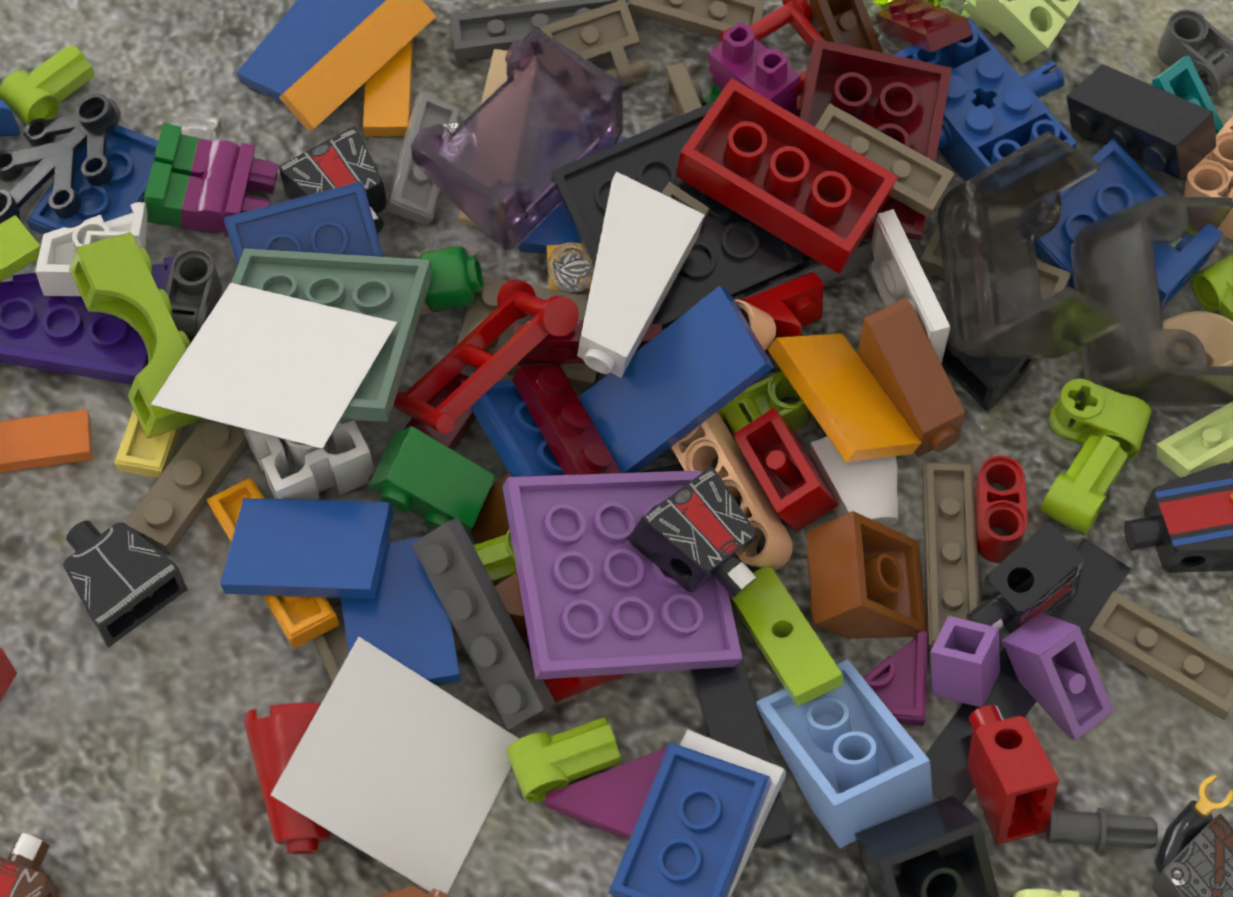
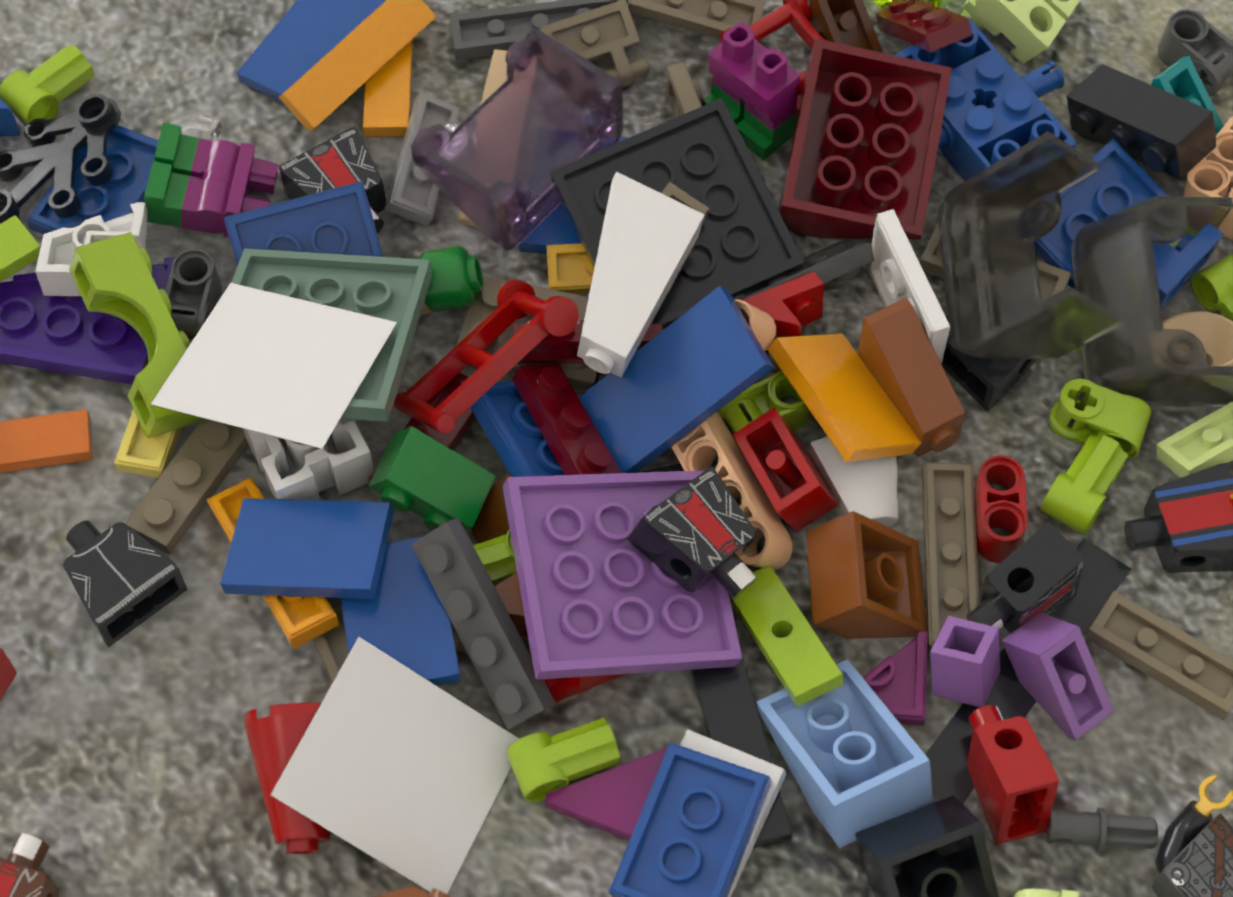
clear tile [548,242,595,293] -> none
red brick [676,78,898,274] -> none
dark tan plate [815,104,955,218] -> none

